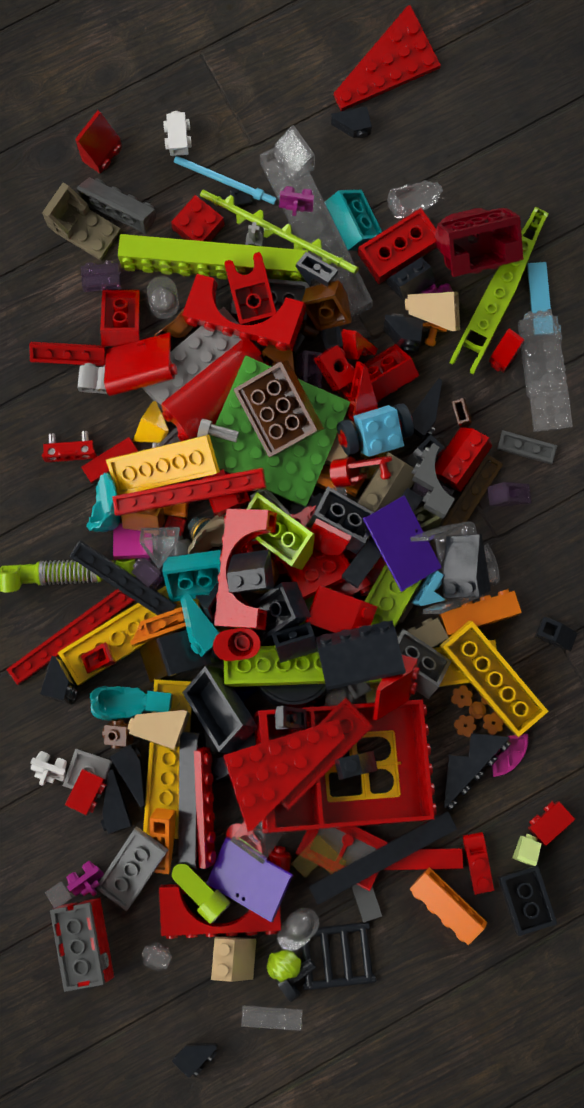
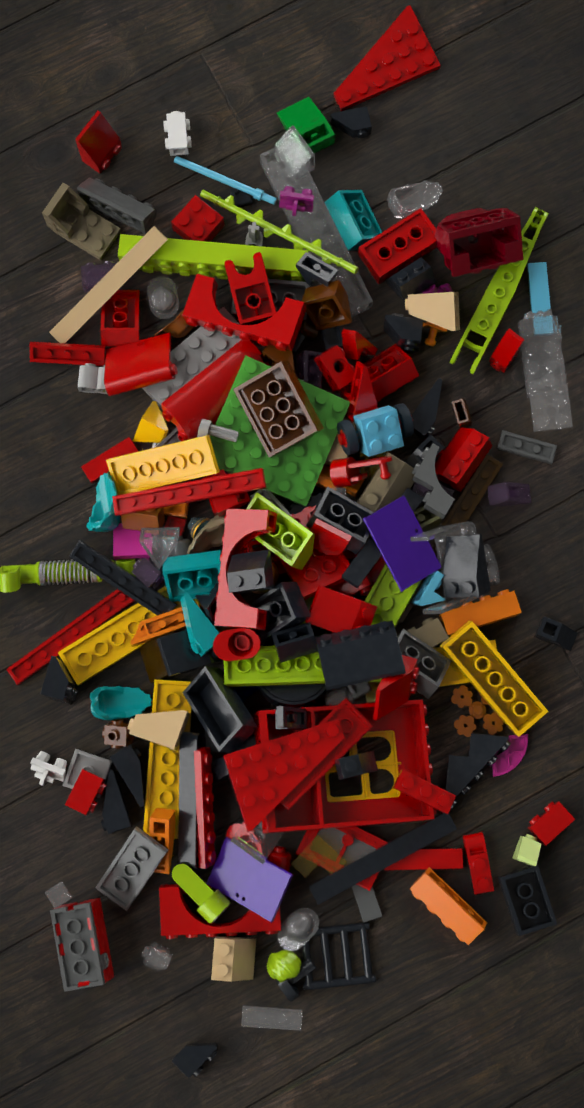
red piece [42,431,97,462] -> none
magenta hips [66,861,104,896] -> none
red slope [81,642,116,674] -> none
teal brick [142,691,172,713] -> none
none -> tan tile [49,226,168,343]
none -> green slope [277,97,335,160]
none -> red plate [393,769,456,814]

